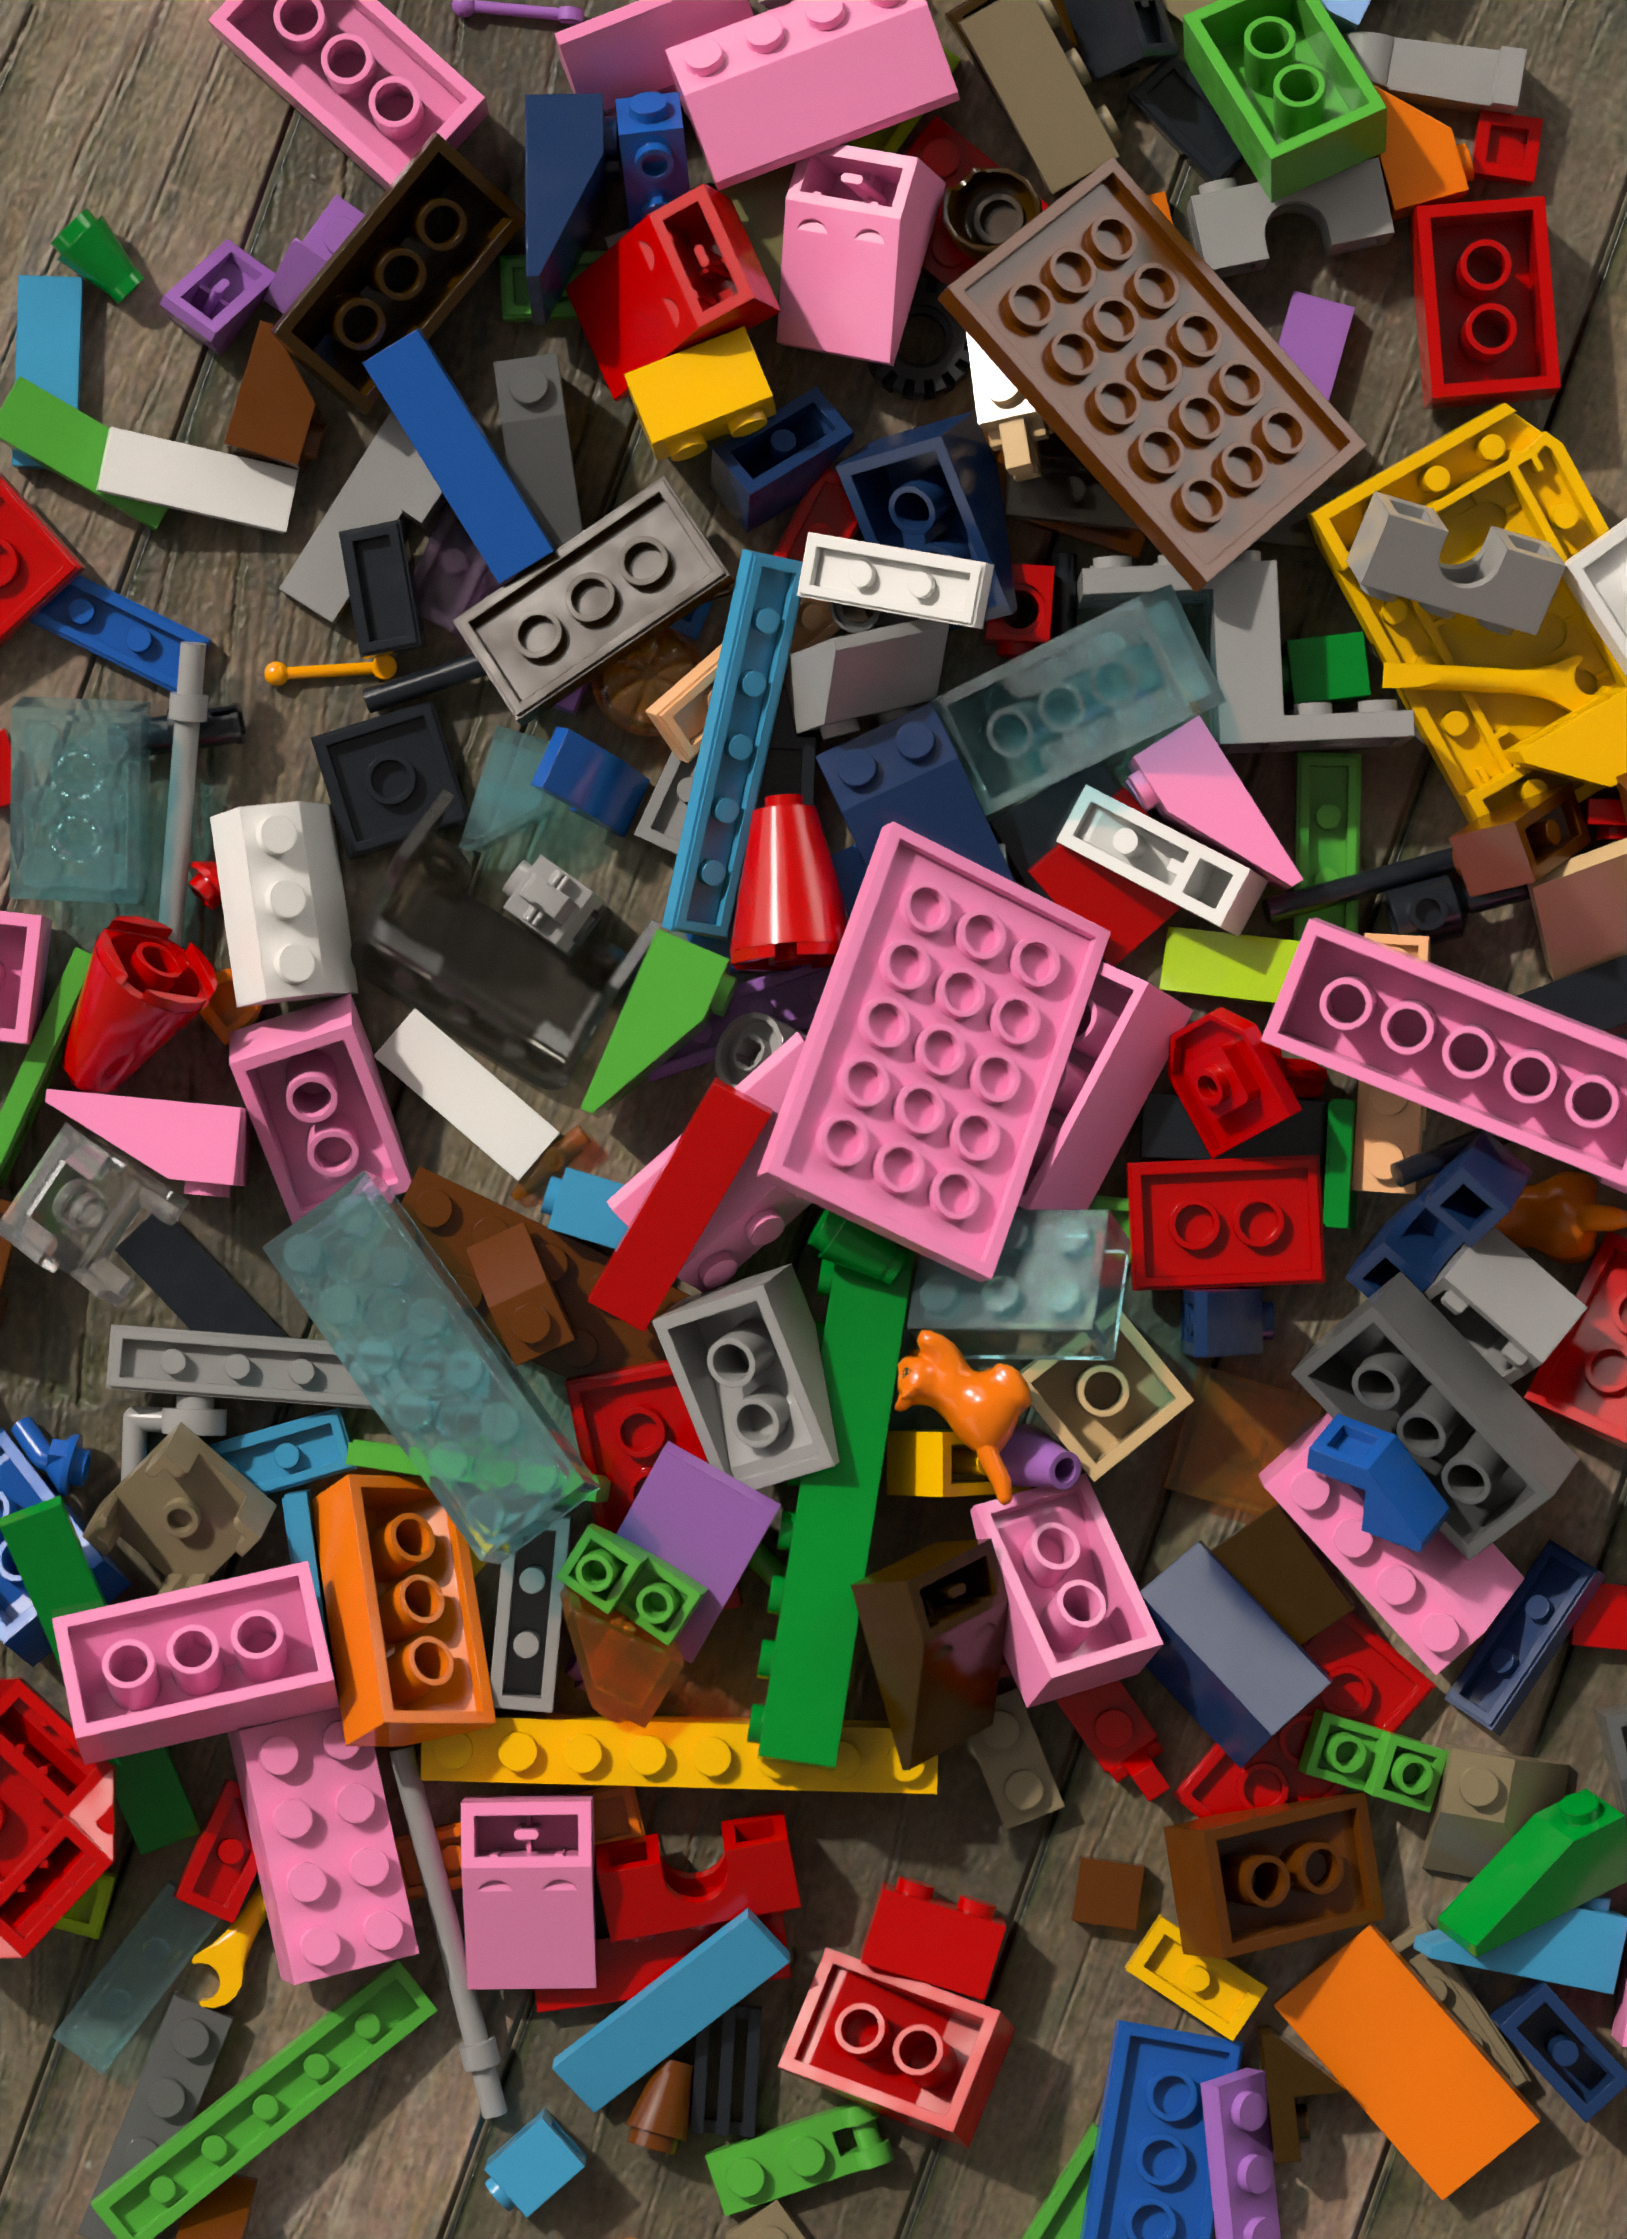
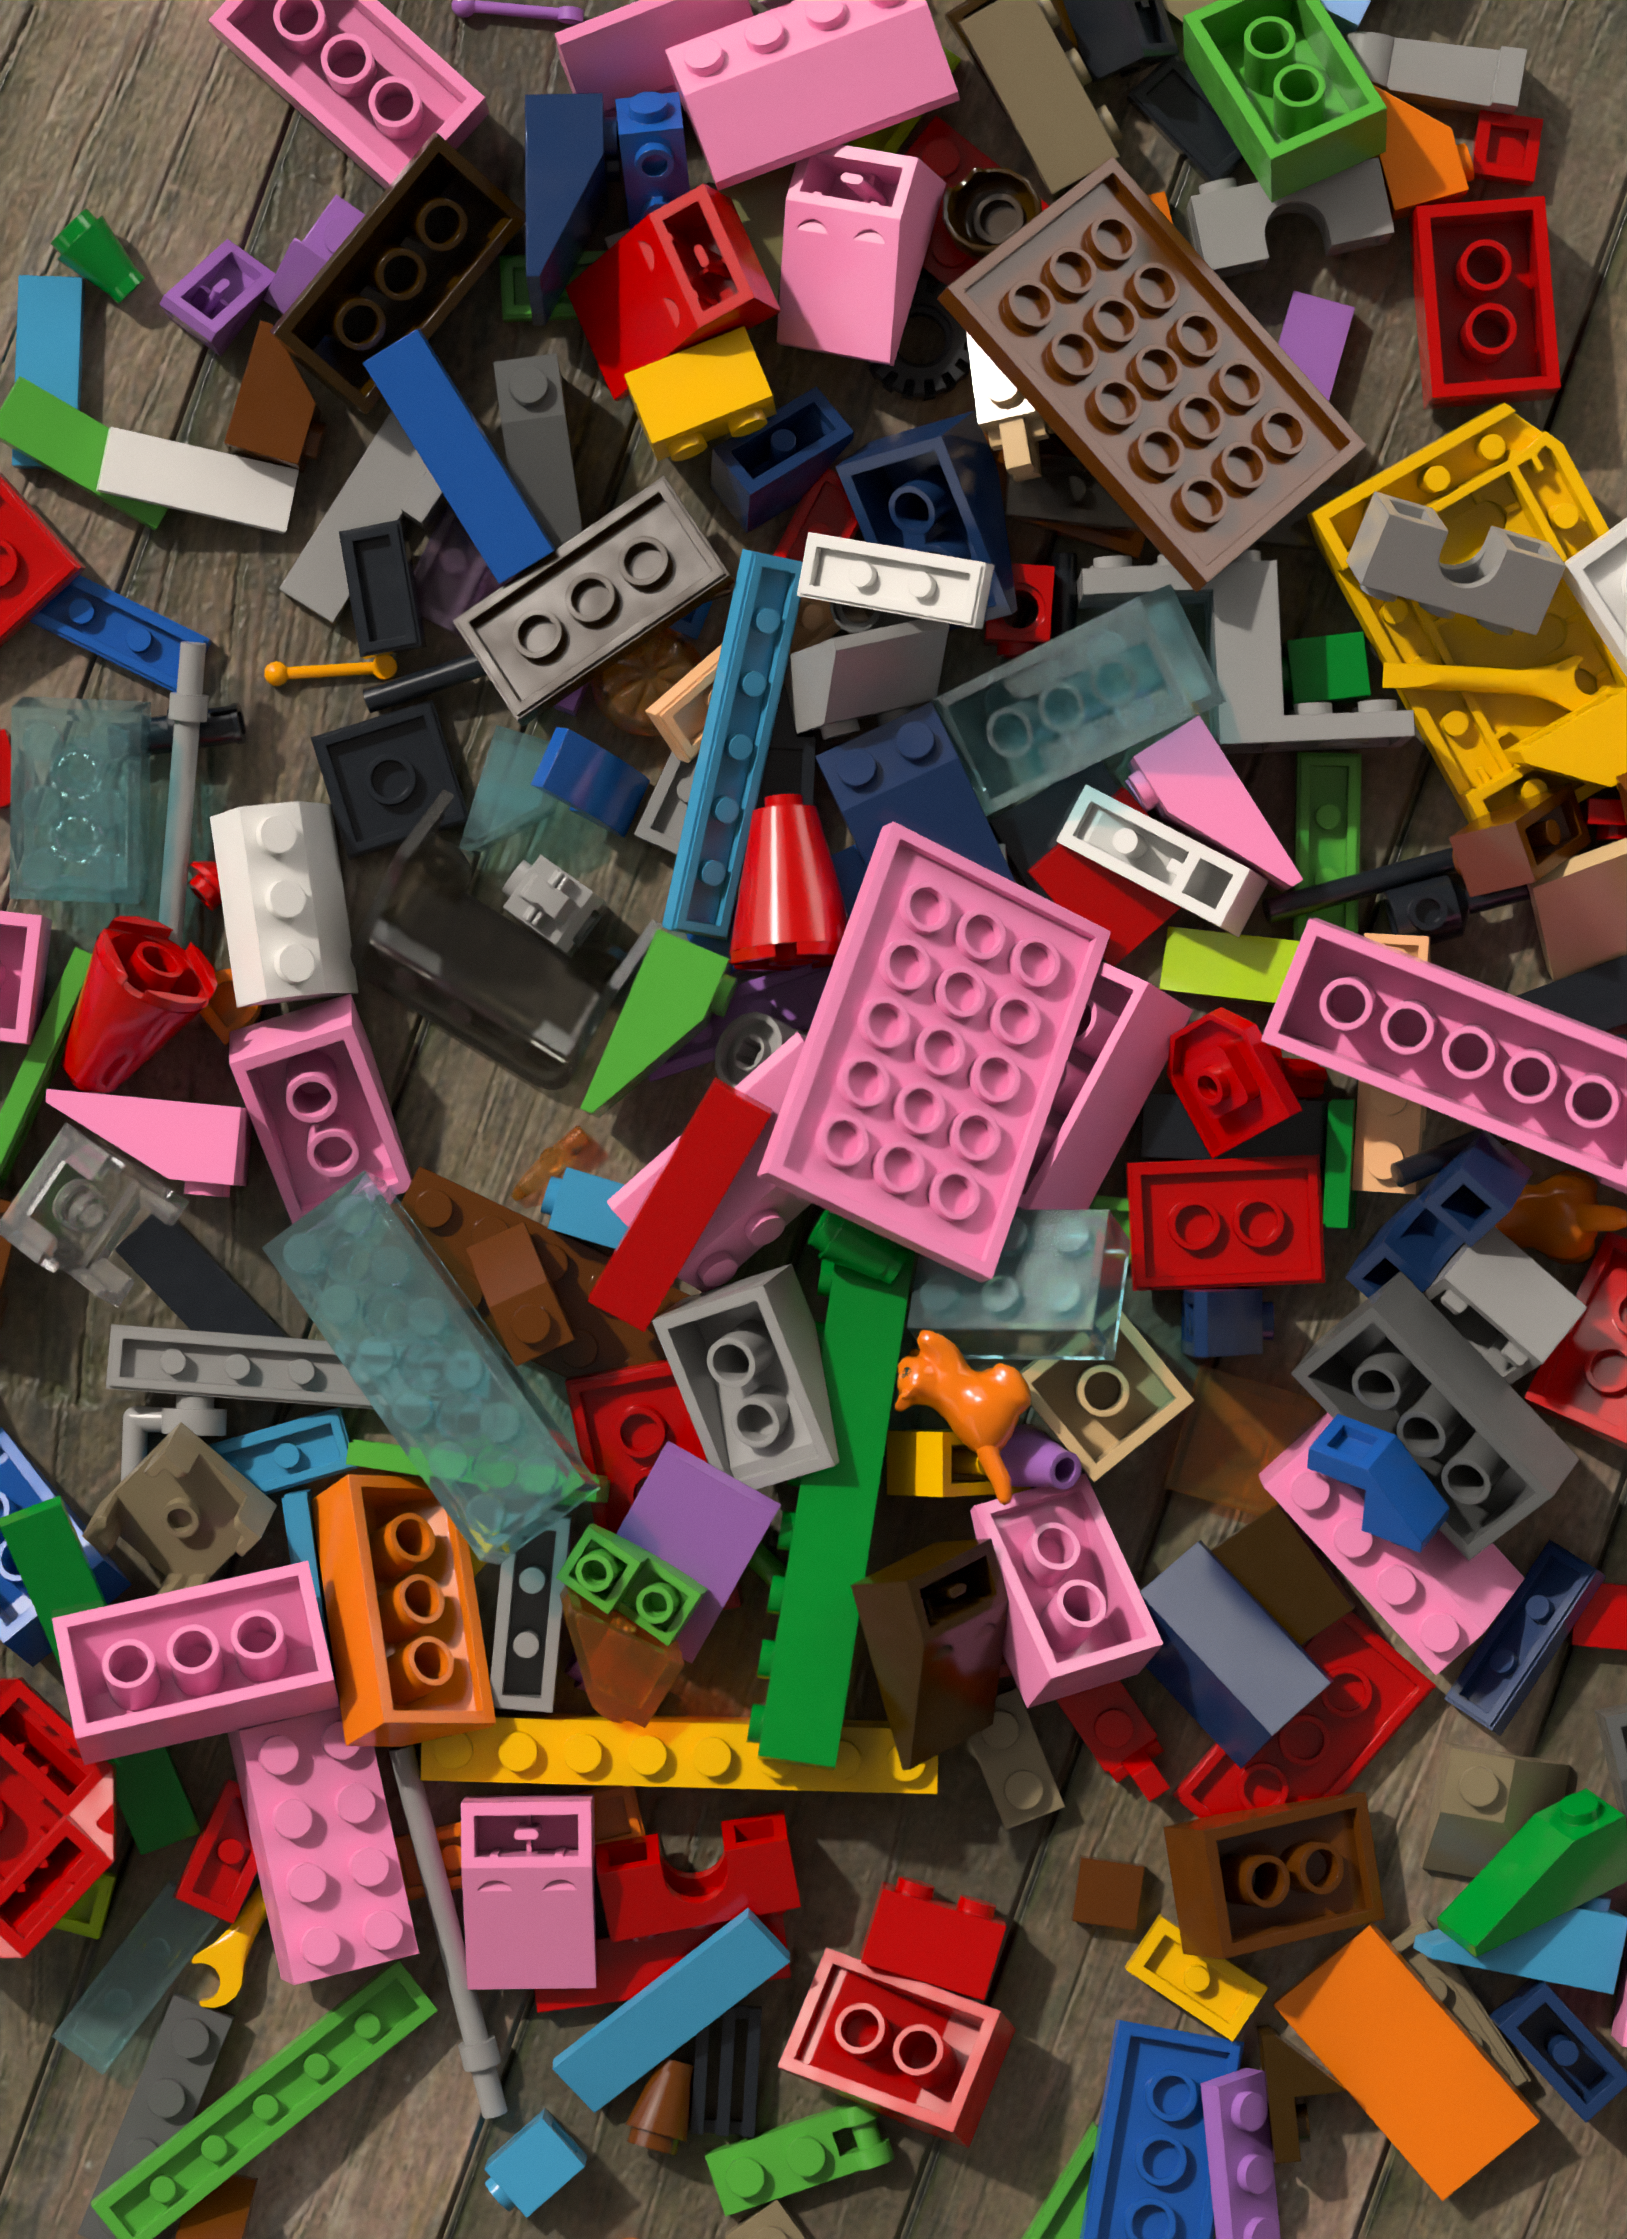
blue plate [11,1417,92,1497] -> none
white tile [374,1008,561,1181] -> none
bright green slope [1297,1709,1448,1813] -> none

